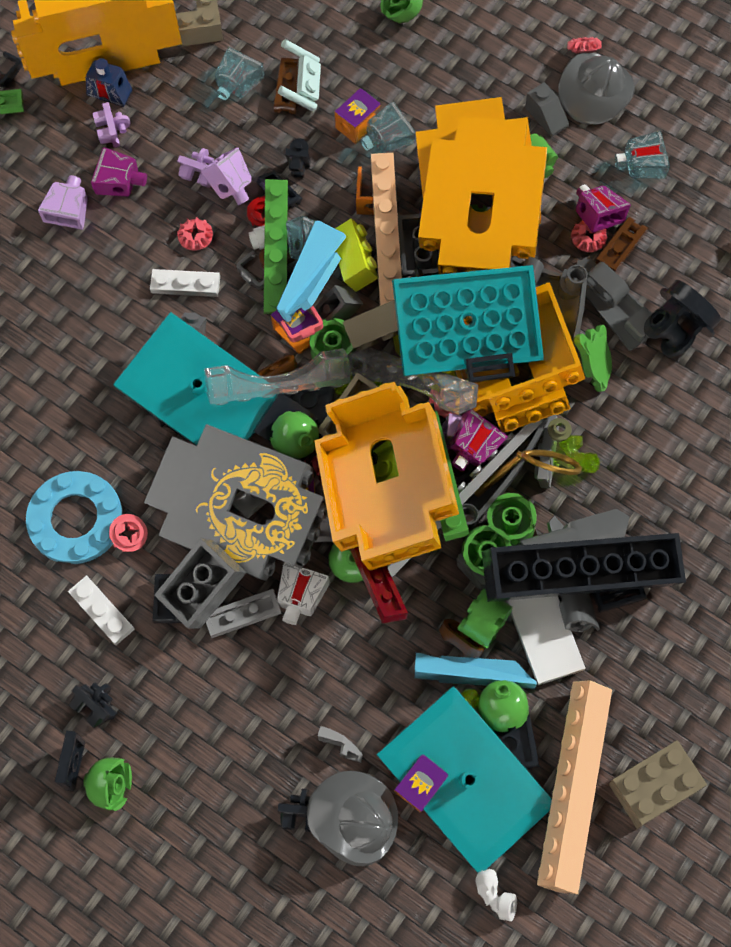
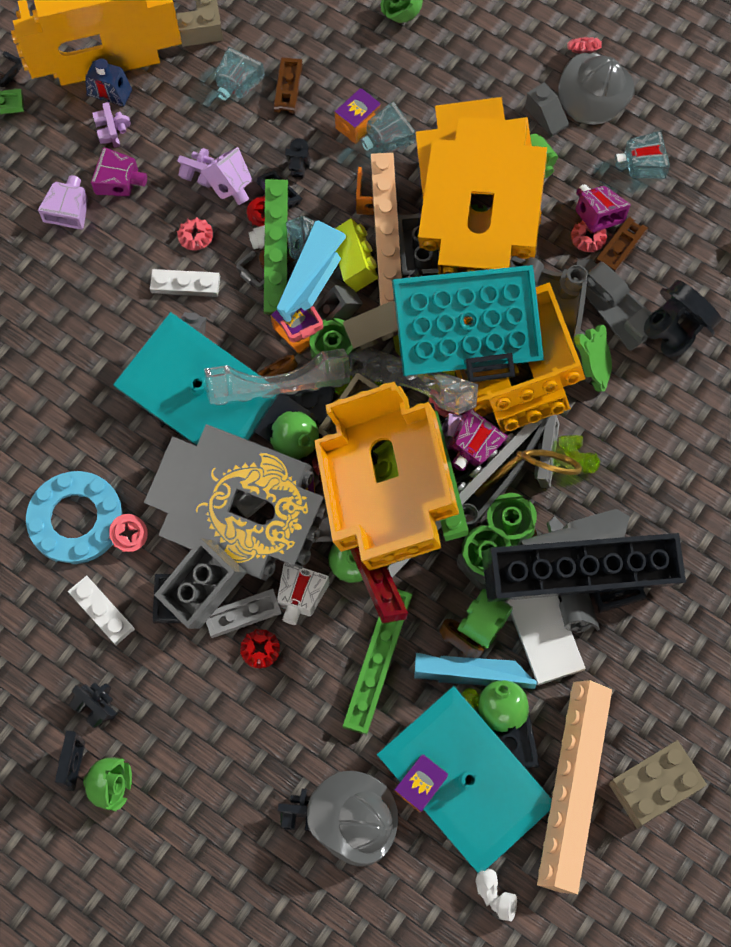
light aqua plate [278,39,321,112] -> none
light grey slope [318,726,363,763] -> none
olive plate [547,418,572,442] -> none
none -> red gear [240,629,280,668]
none -> bright green plate [343,589,412,735]

